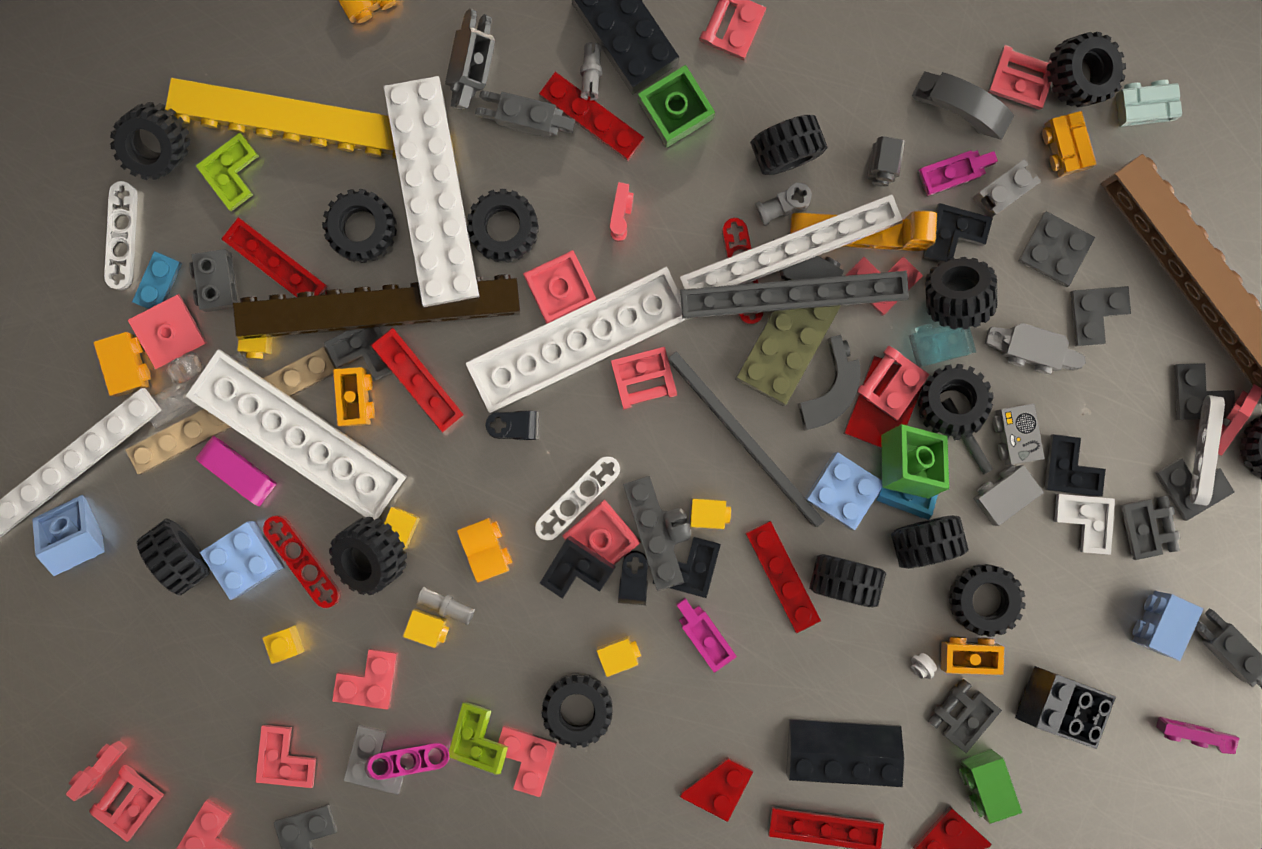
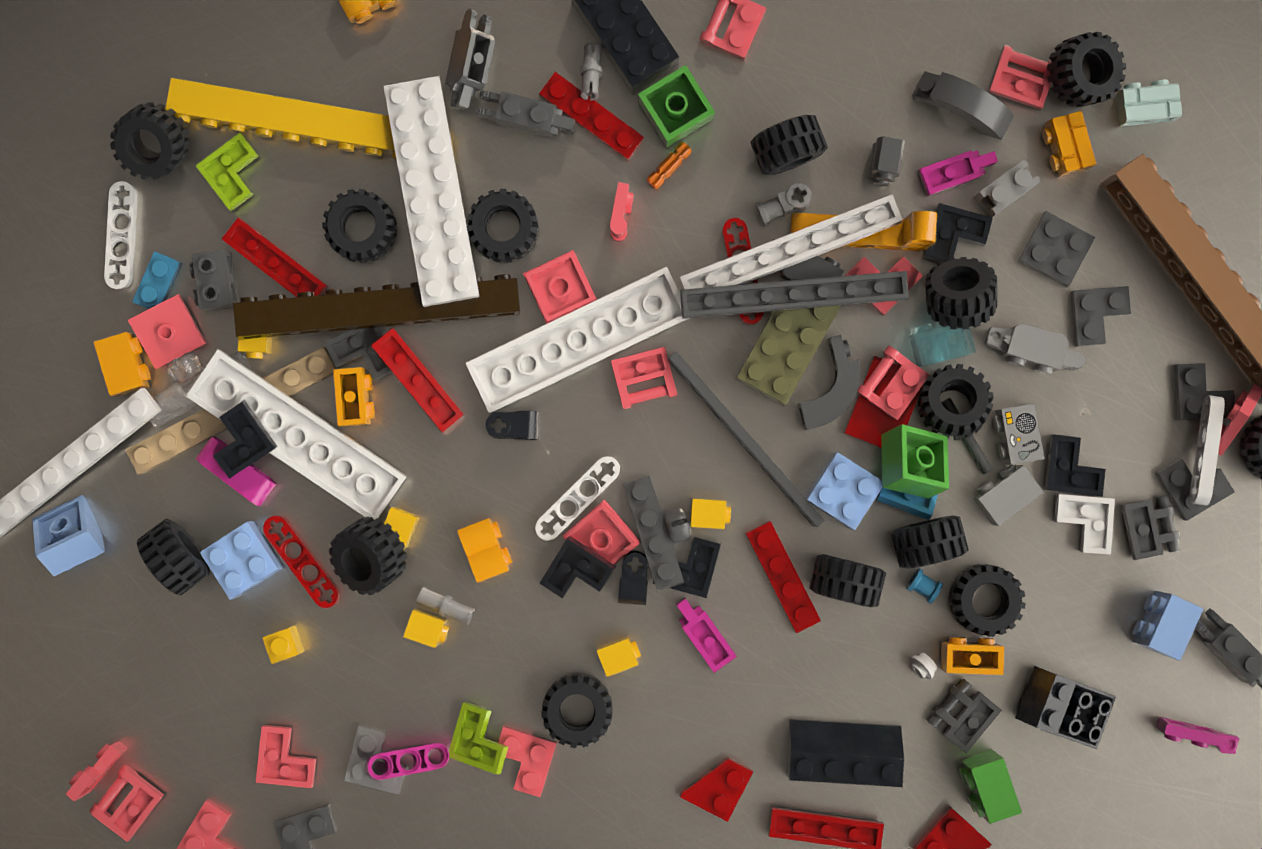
coral plate [332,649,398,710] -> none
none -> black plate [213,400,277,479]
none -> orange axle [647,141,692,189]
none -> dark azure bush [906,568,943,604]

